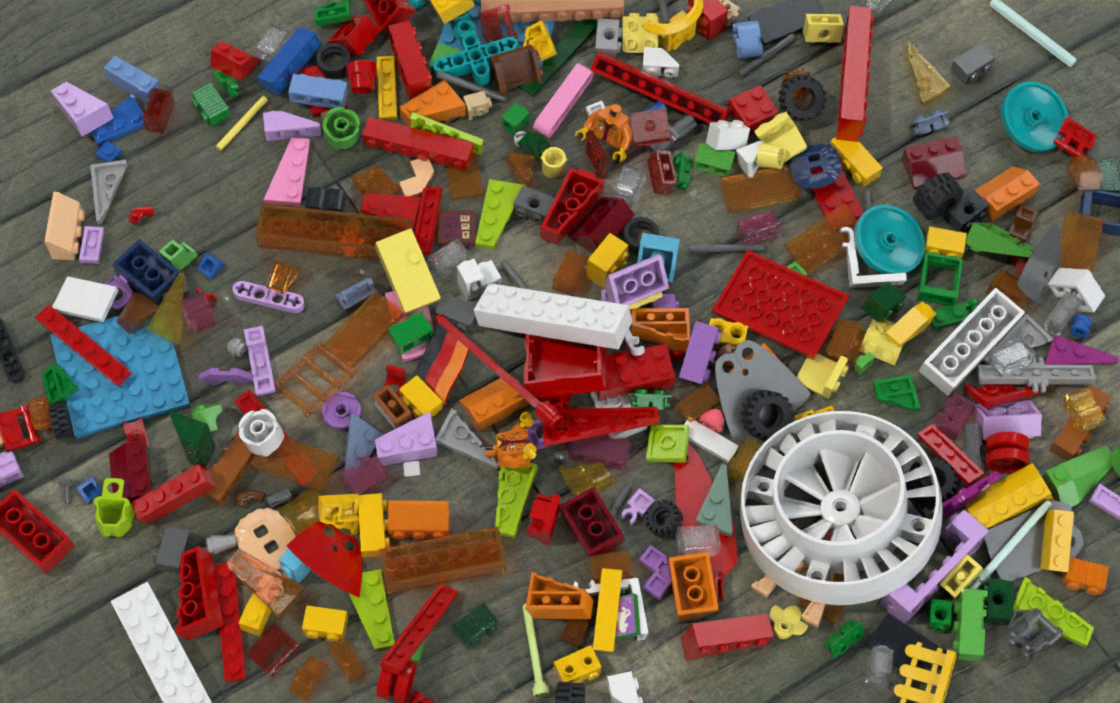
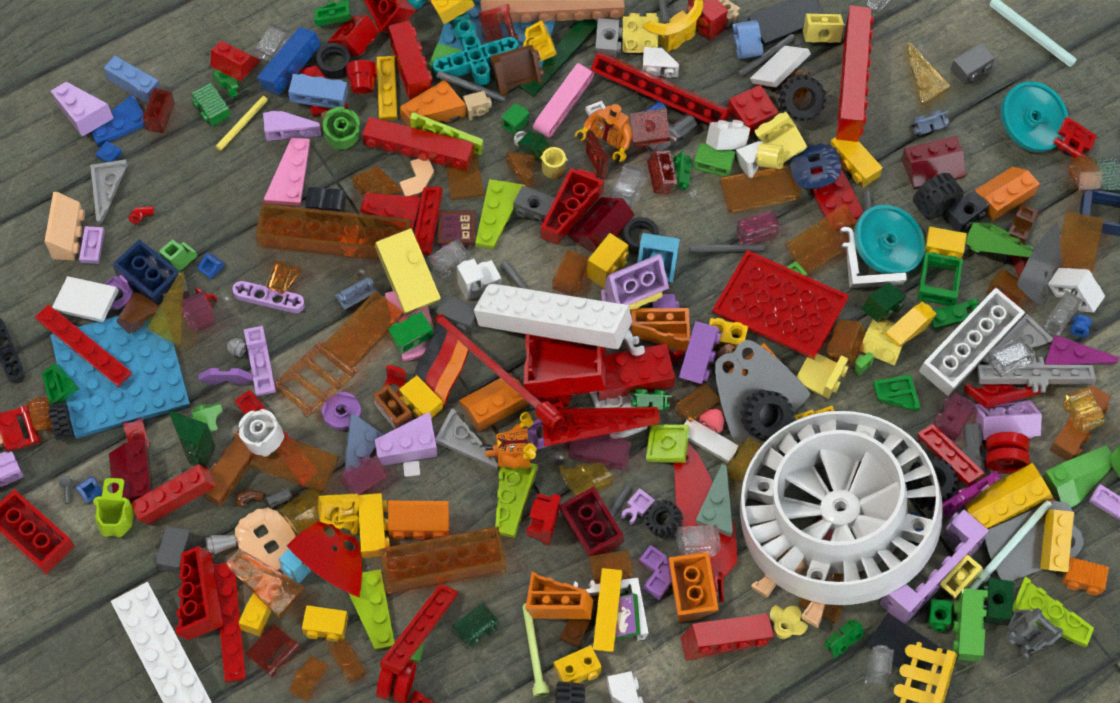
none -> white tile [750,46,811,87]

